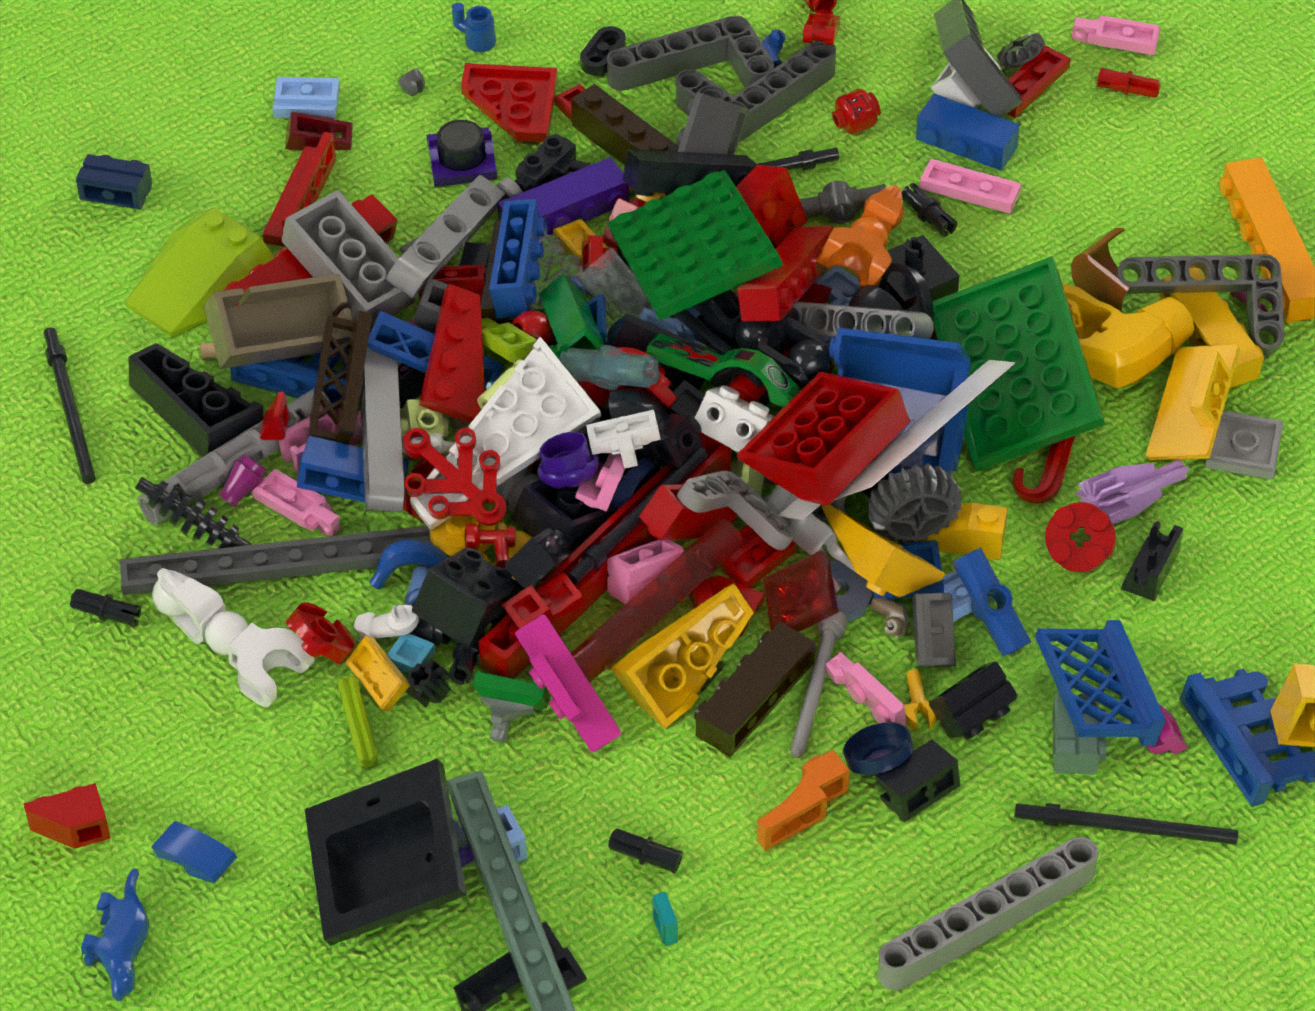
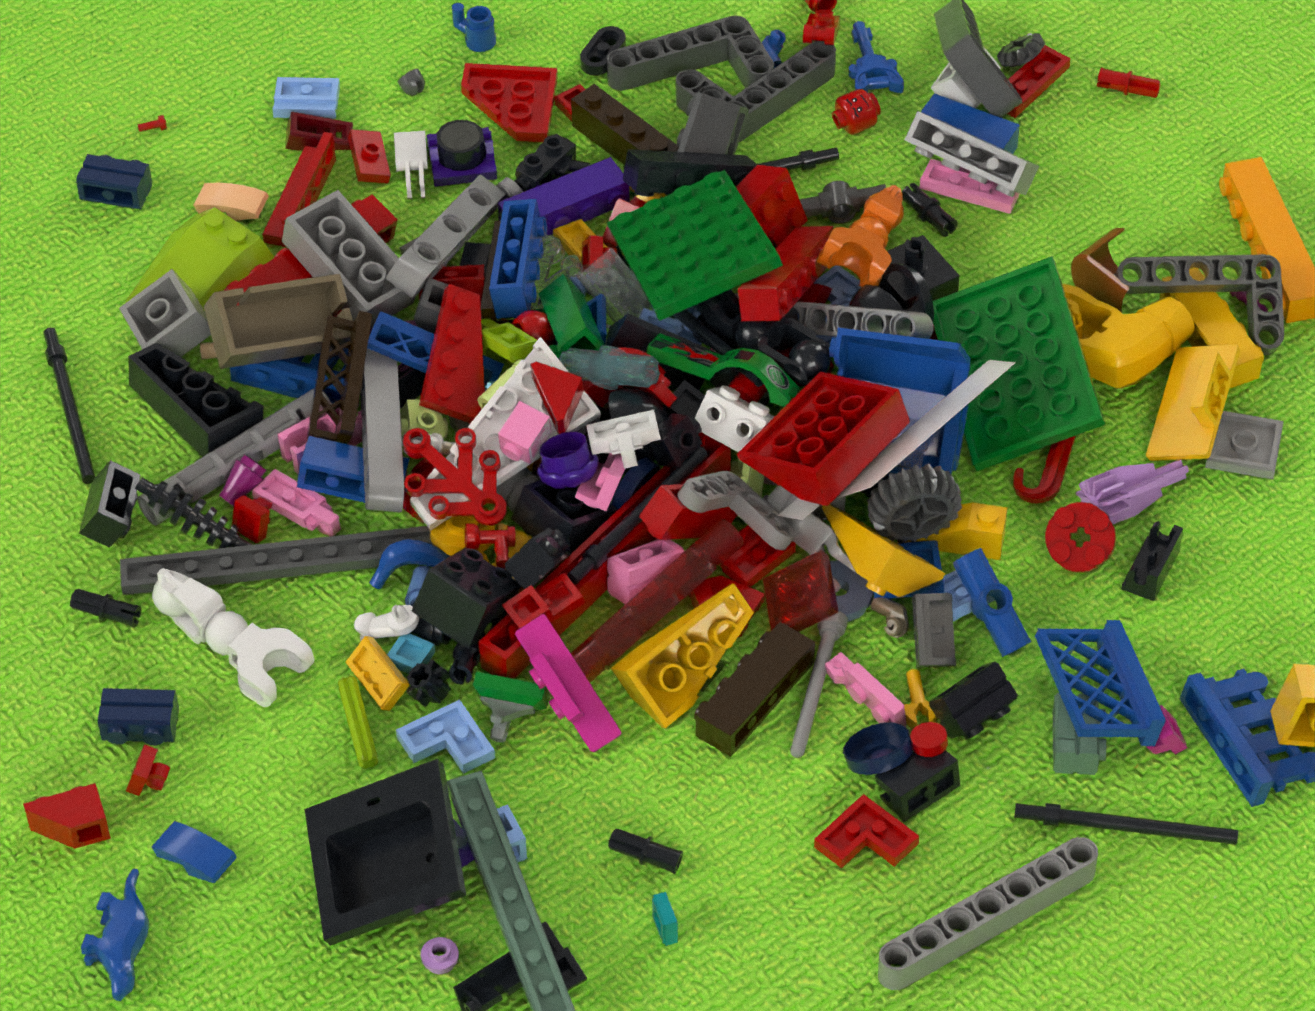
red slope [259,392,290,440] -> none
red plate [286,602,355,665] -> none
orange slope [757,750,849,851] -> none
bright pink hinge [1072,15,1160,55] -> none
none -> brick [79,460,141,548]
none -> dark blue brick [98,688,179,746]
none -> light grey brick [119,269,211,357]
none -> red tile [126,744,170,796]
none -> red piece [138,115,167,132]
none -> light nougat slope [193,183,269,221]
none -> red tile [231,495,273,543]
none -> red plate [348,129,391,184]
none -> white arm [394,131,428,199]
none -> light blue plate [396,699,495,774]
none -> lavender plate [421,937,459,974]
none -> bright pink brick [498,401,551,464]
none -> red slope [530,361,584,434]
none -> red plate [814,794,919,868]
none -> blue piece [849,21,904,93]
none -> light grey brick [904,111,1039,197]
none -> red tile [910,722,948,757]

